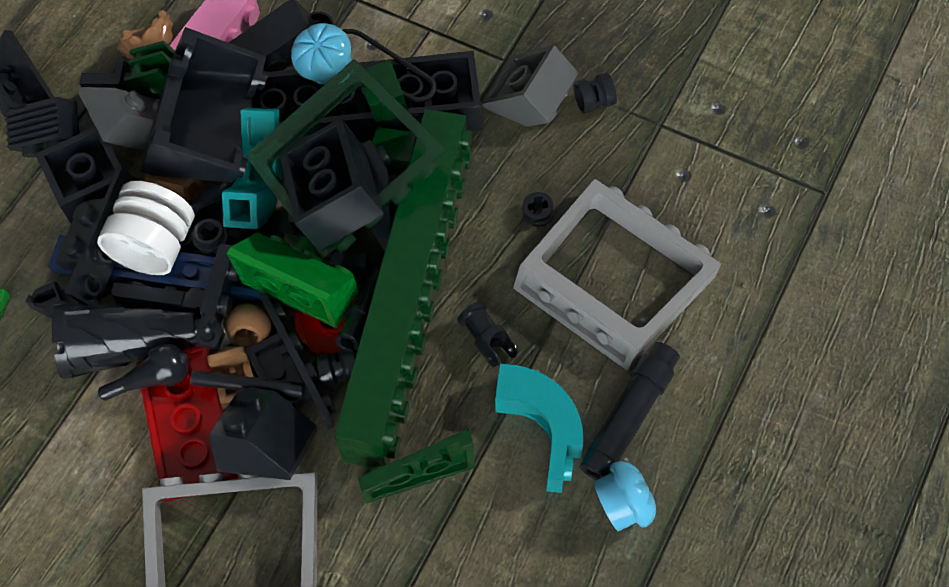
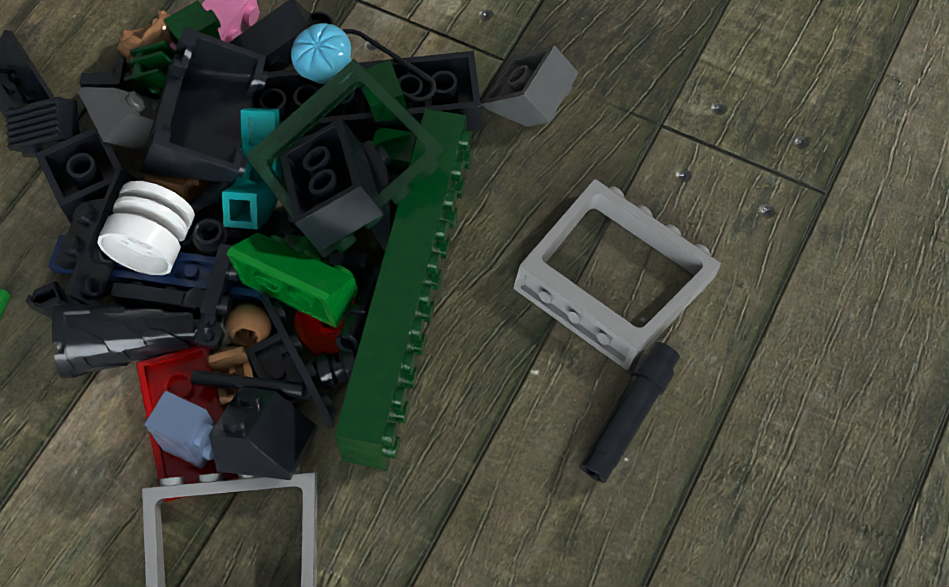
black piece [98,344,189,401] -> none
dark green wing [358,428,475,504] -> none
black piece [457,301,518,367] -> none
teal arch [495,363,583,493] -> none
black bush [522,192,554,227] -> none
black wheel [573,72,617,114] -> none
medium azure piece [594,461,656,532] -> none
none -> sand blue brick [144,391,215,470]
none -> dark green brick [163,0,221,47]

